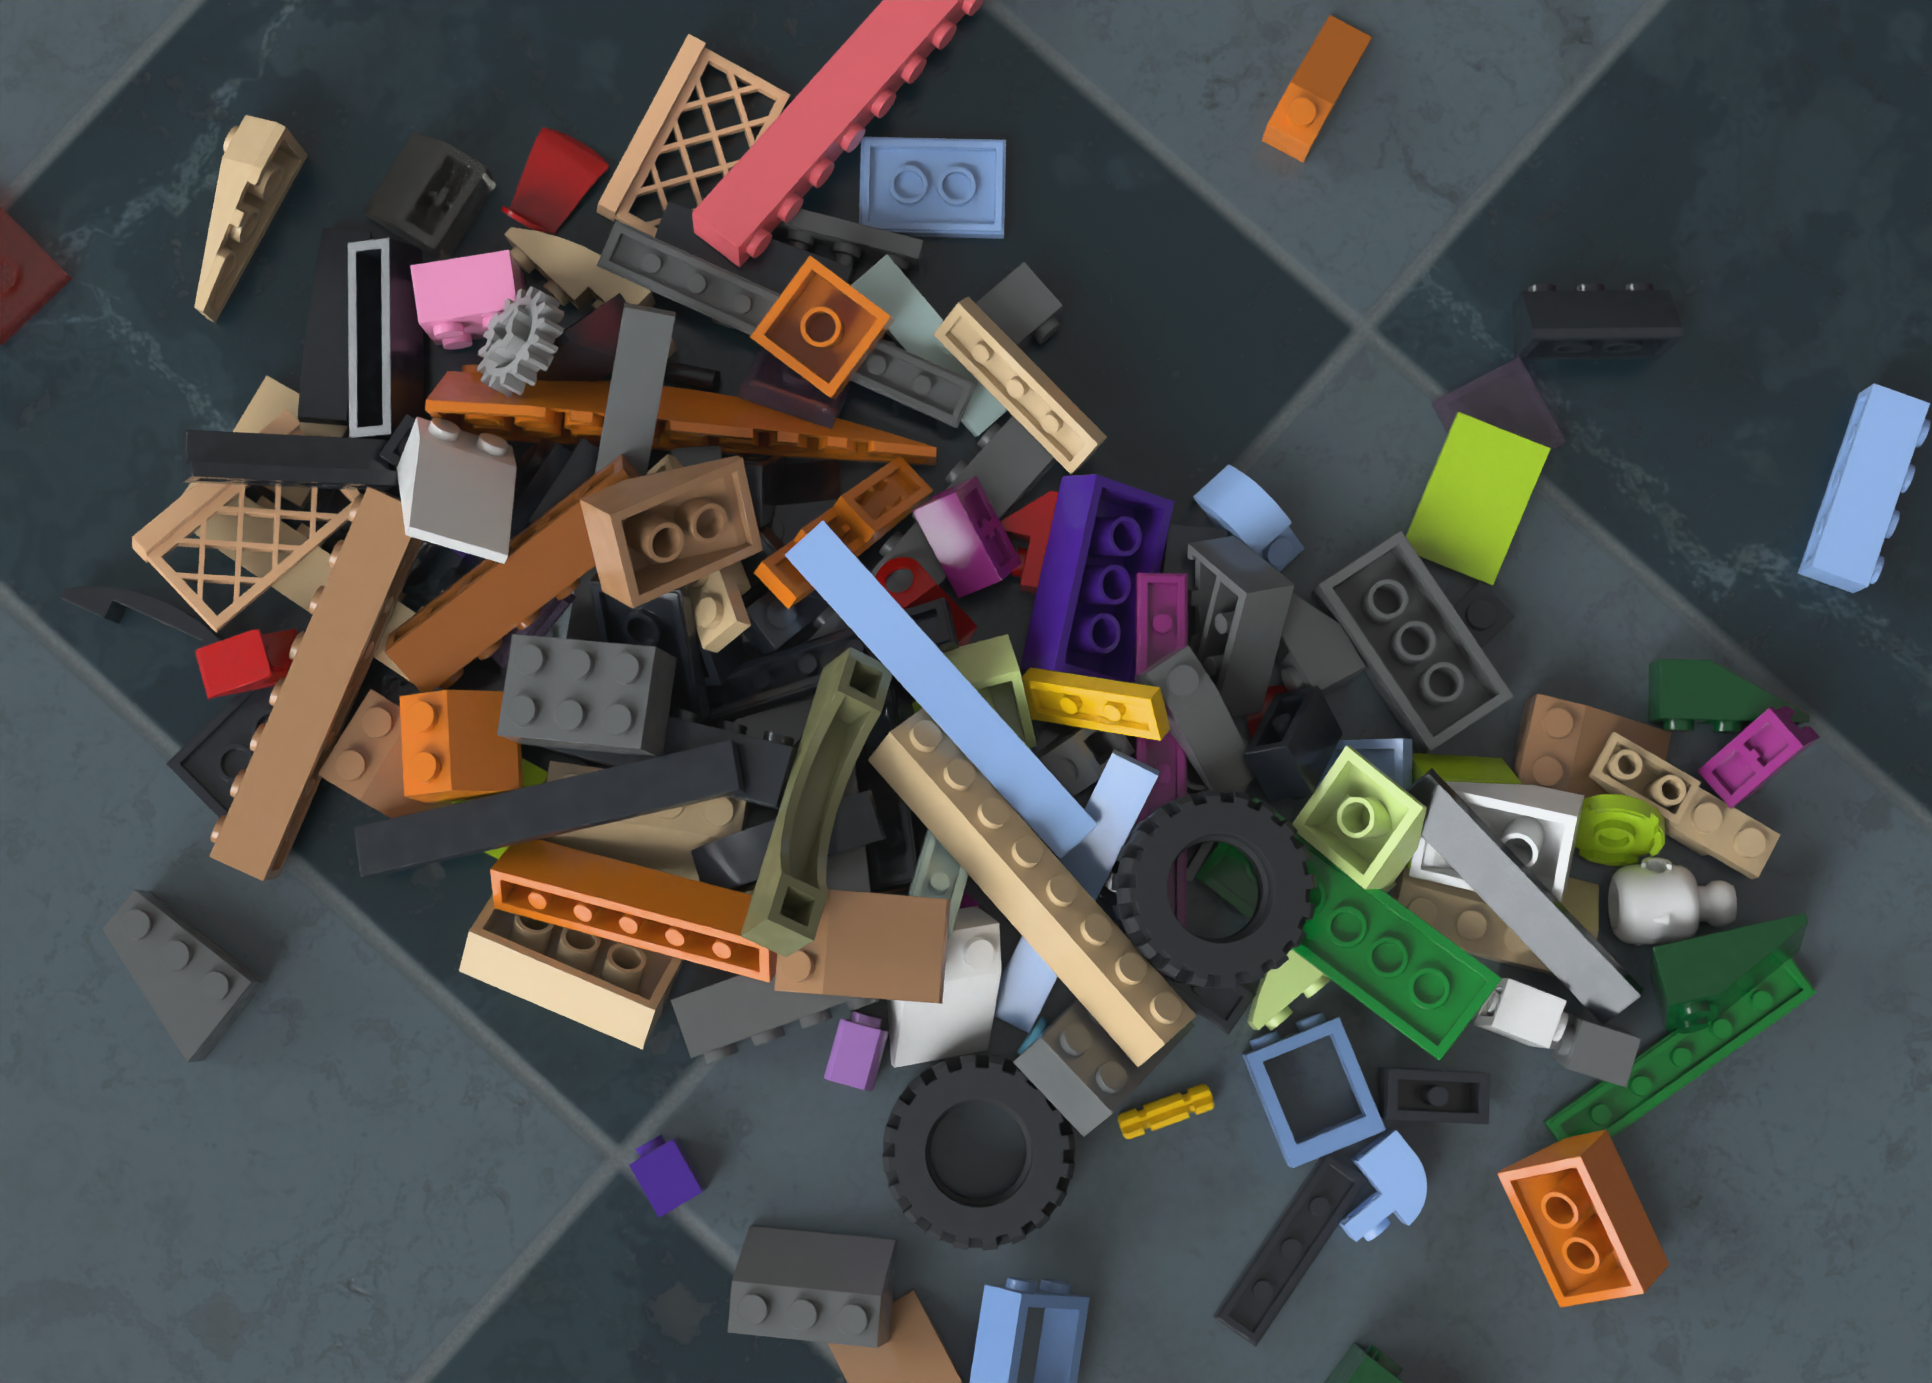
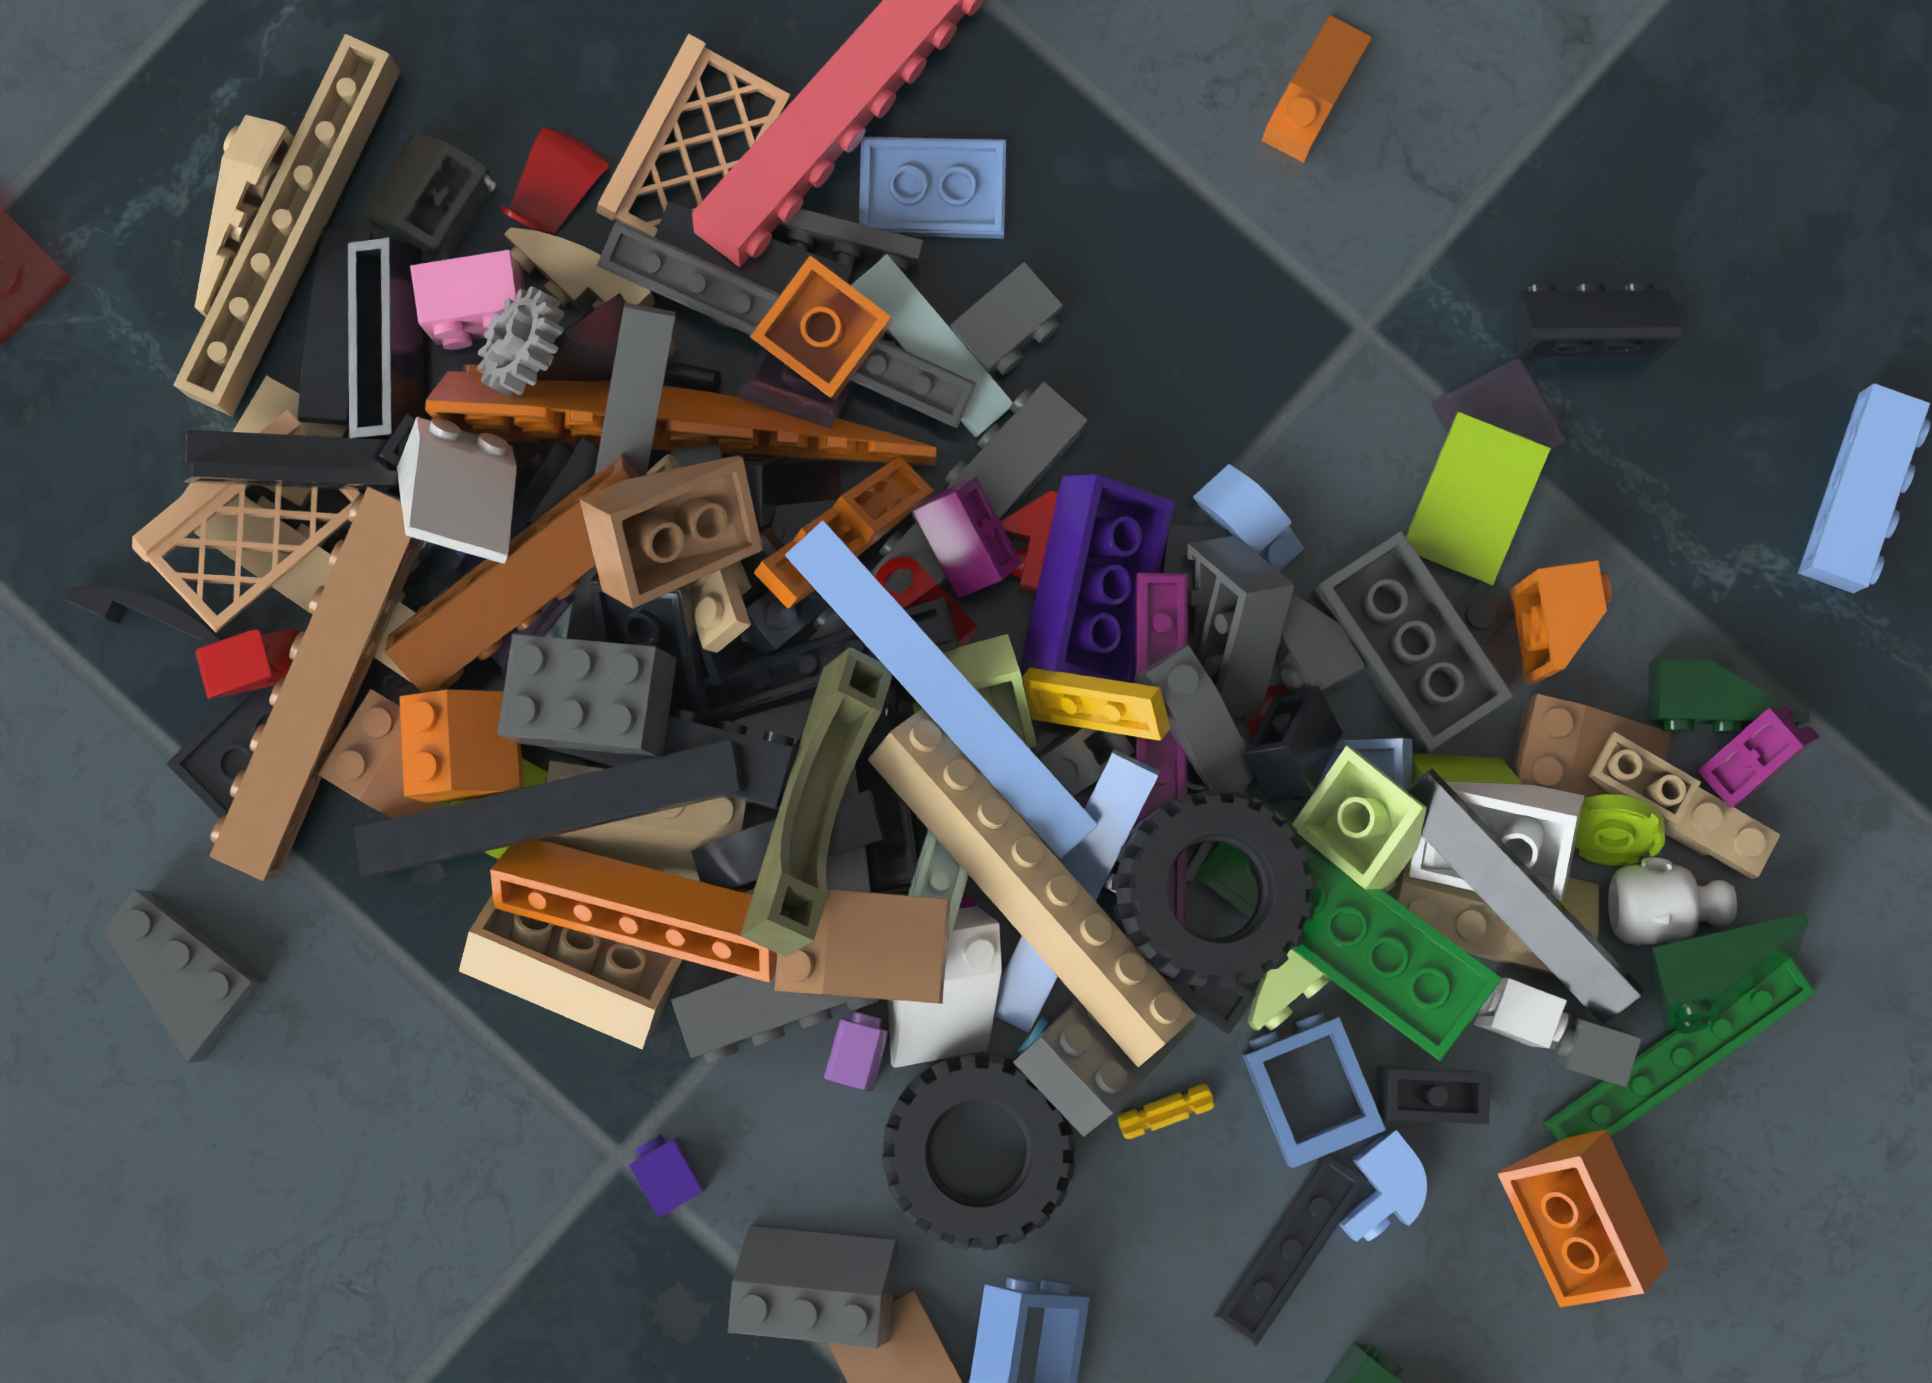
tan plate [933,296,1107,475] -> none
none -> tan brick [173,34,401,417]
none -> orange slope [1509,560,1611,686]

